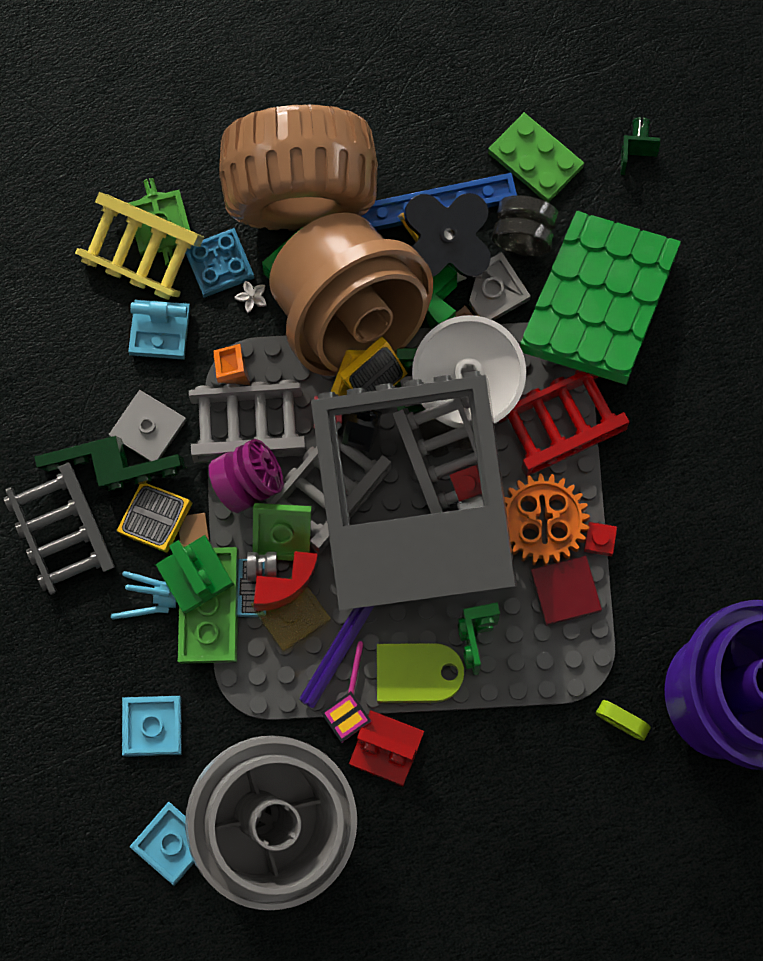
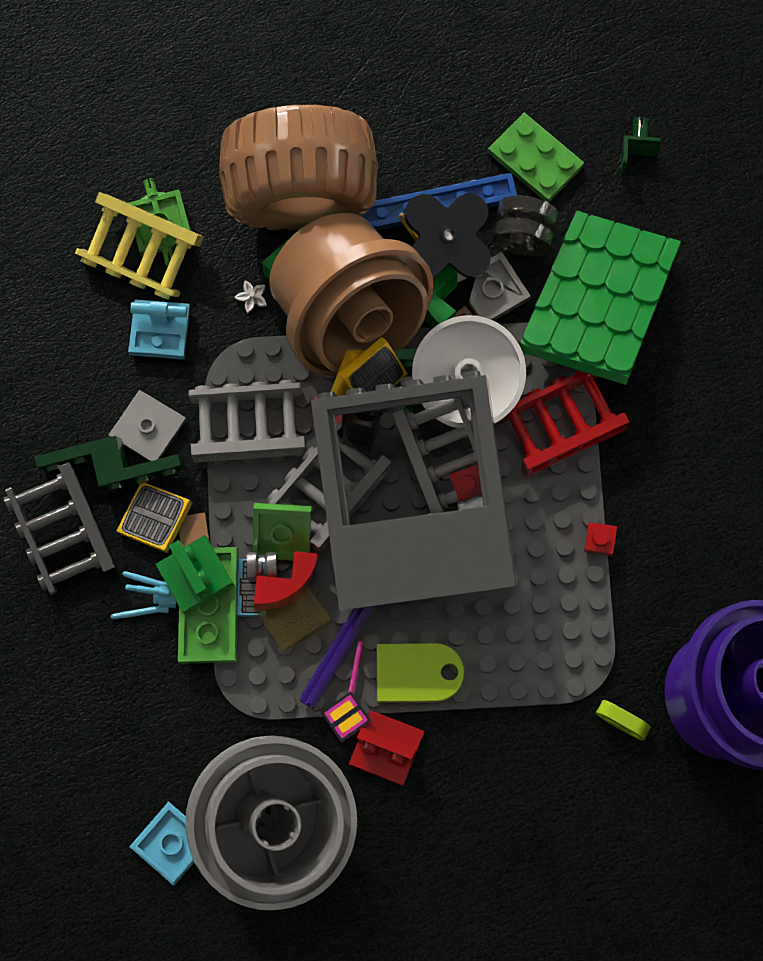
medium azure tile [122,696,181,757] -> none
dark azure tile [186,228,254,298] -> none
magenta wheel [209,439,284,513] -> none
orange slope [214,344,251,385] -> none
green bracket [457,602,500,676] -> none
orange gear [505,474,590,566] -> none
dark red tile [531,556,602,626] -> none

